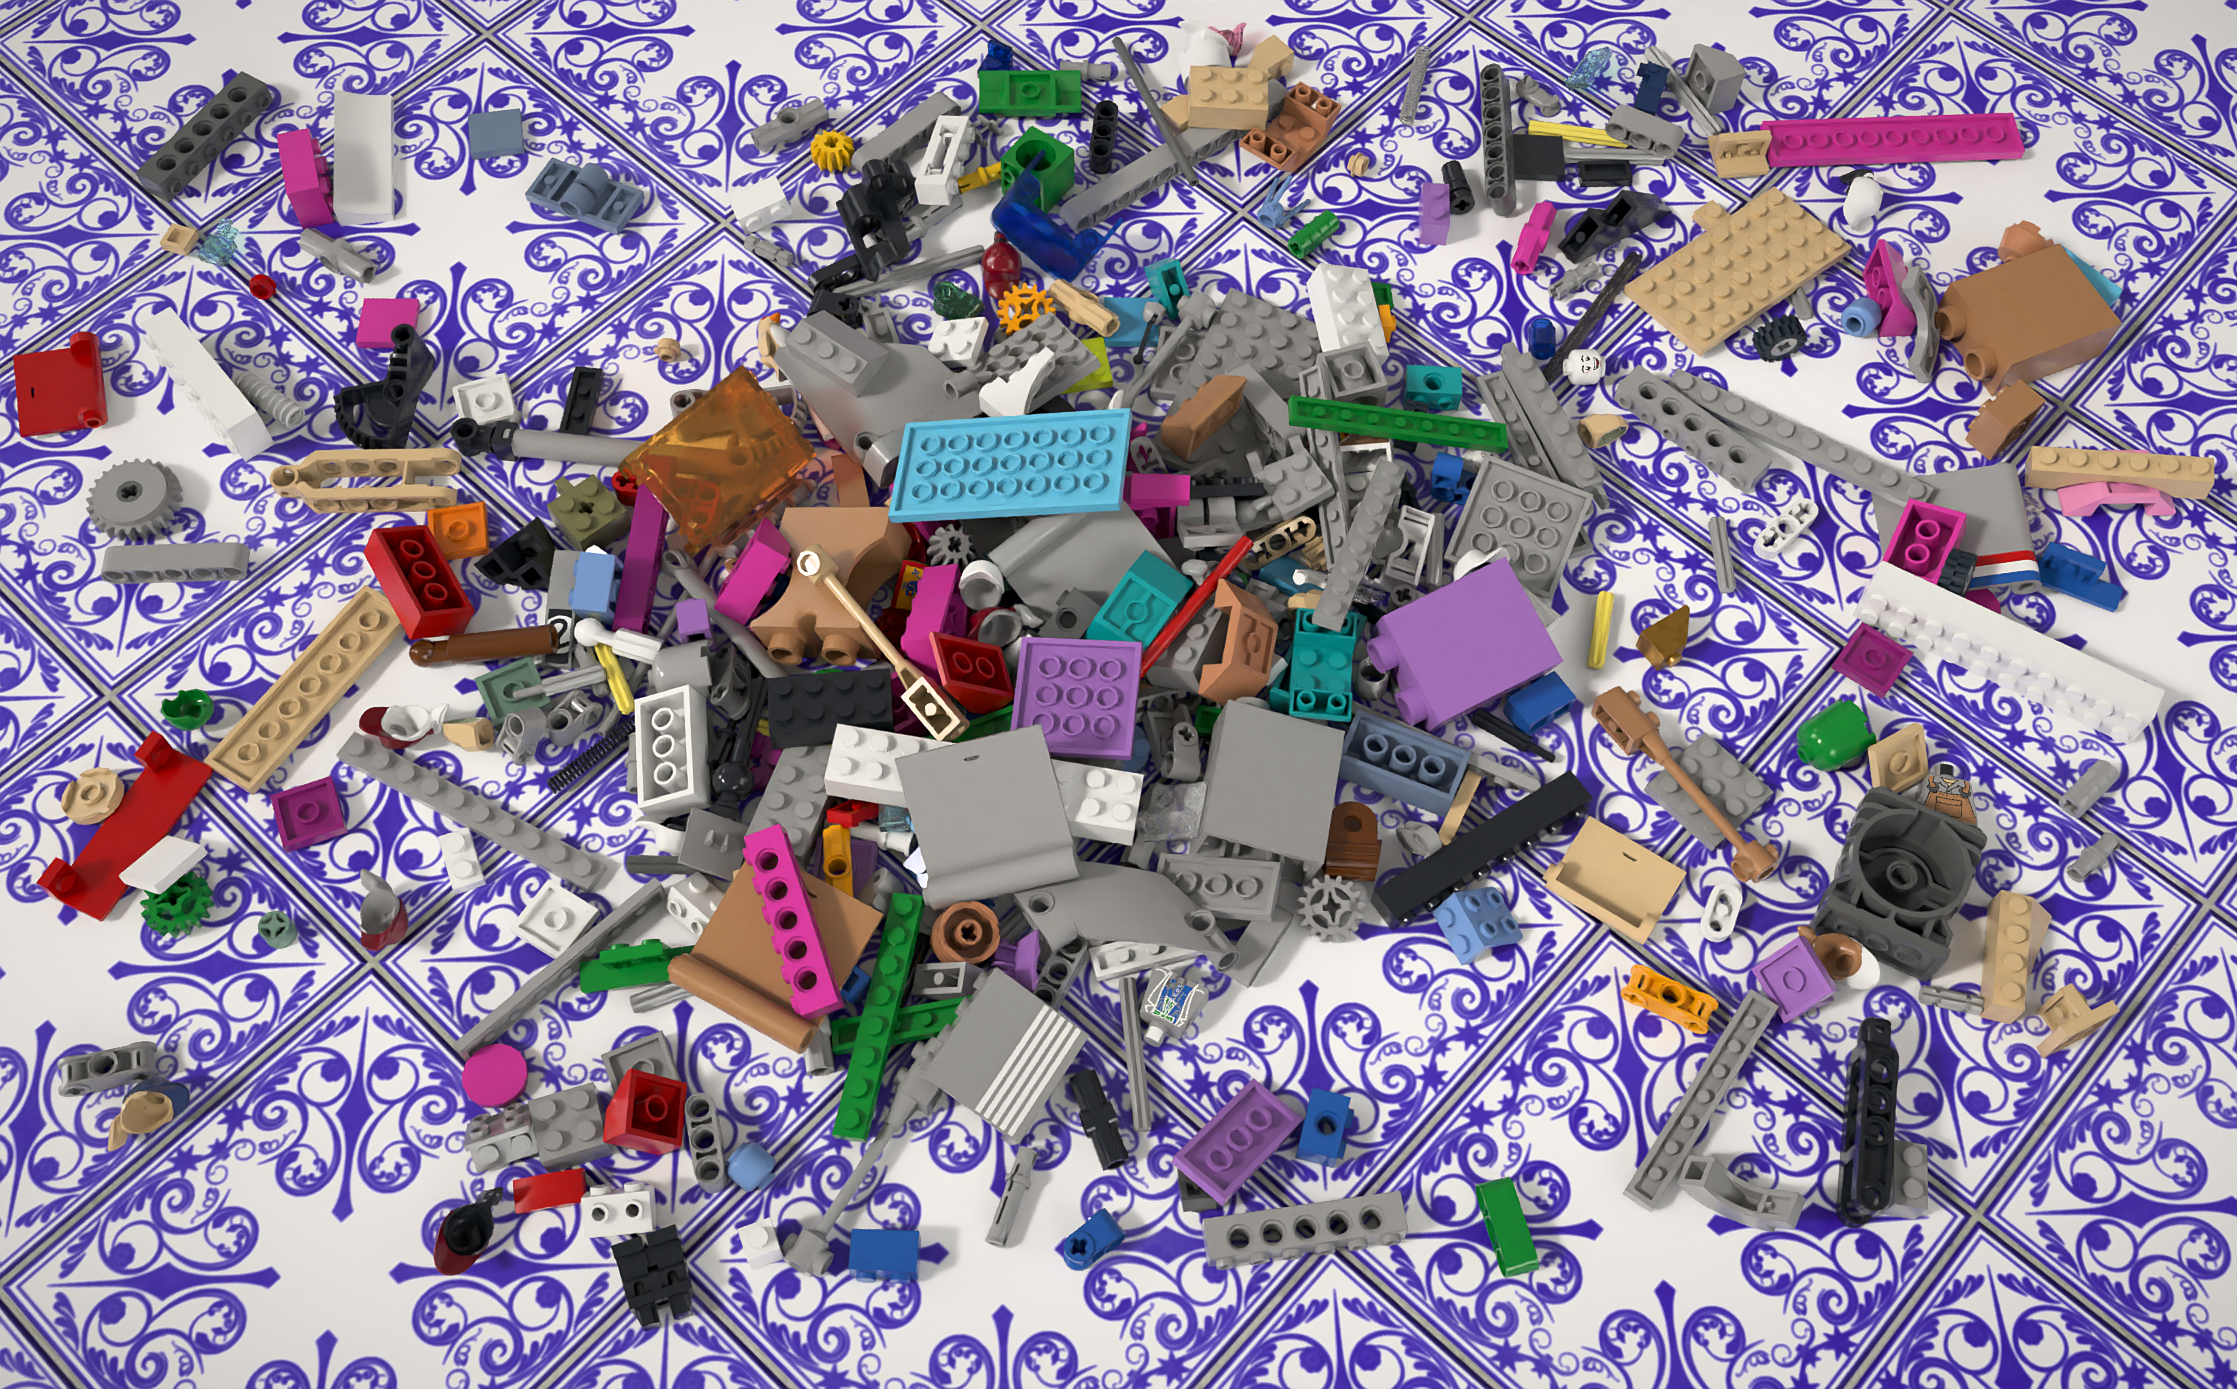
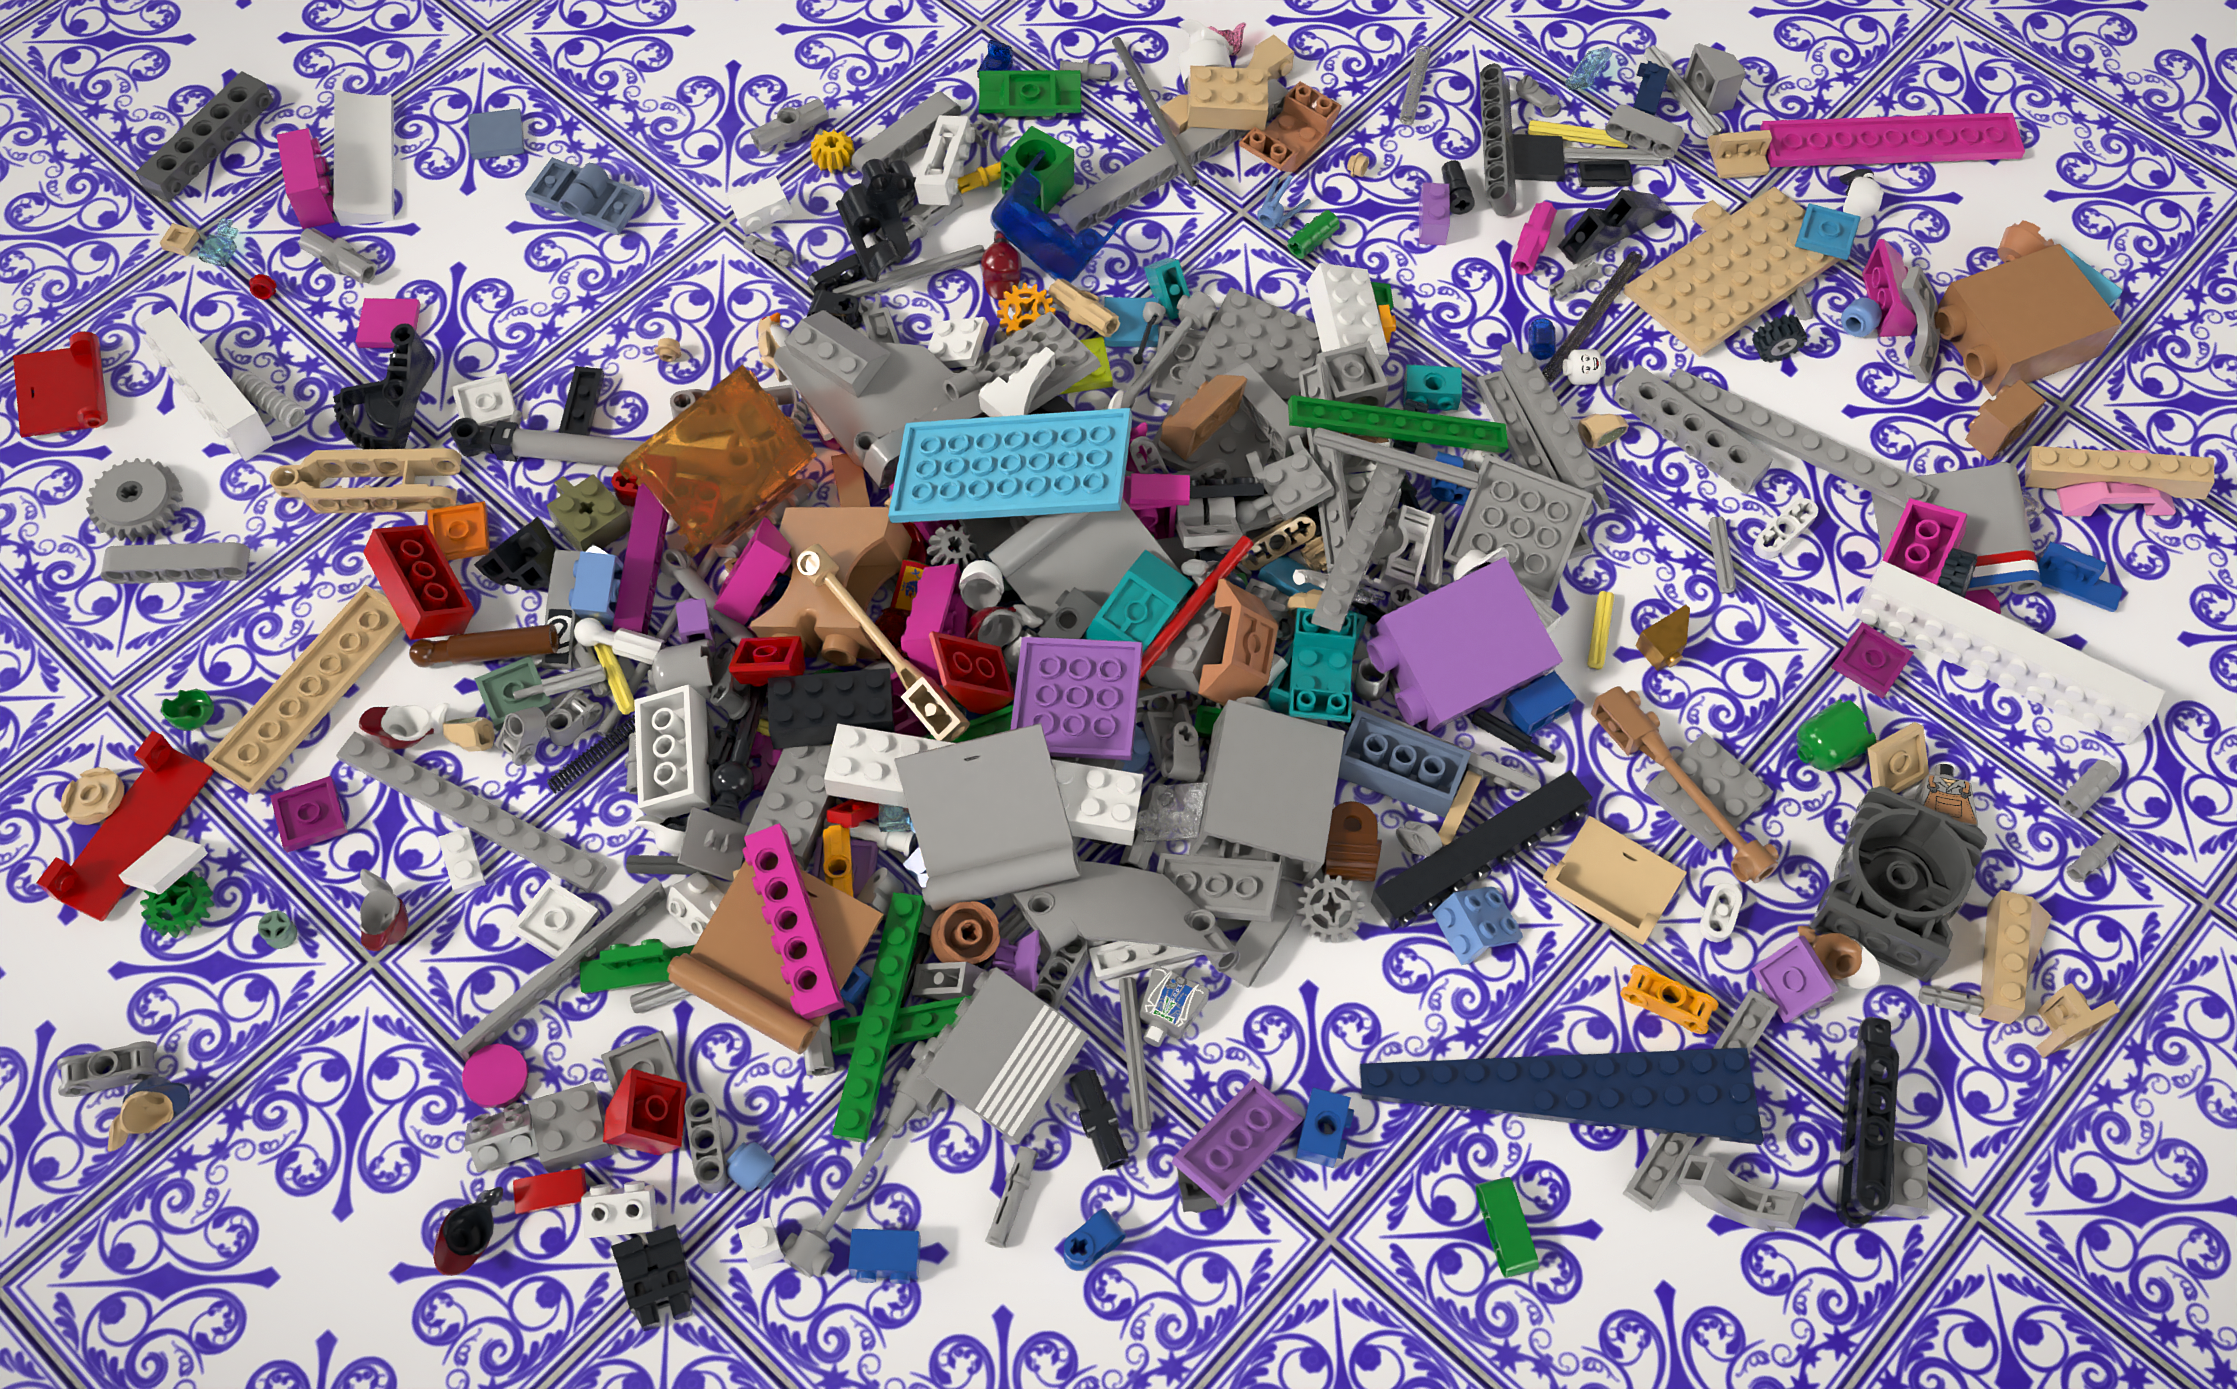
clear green piece [933,281,985,320] -> none
black beam [1089,100,1118,175] -> none
light grey brick [1201,1191,1408,1270] -> none
none -> red slope [728,636,806,686]
none -> light grey axle [1313,428,1479,489]
none -> dark blue wing [1359,1048,1764,1145]
none -> dark azure tile [1795,203,1861,260]

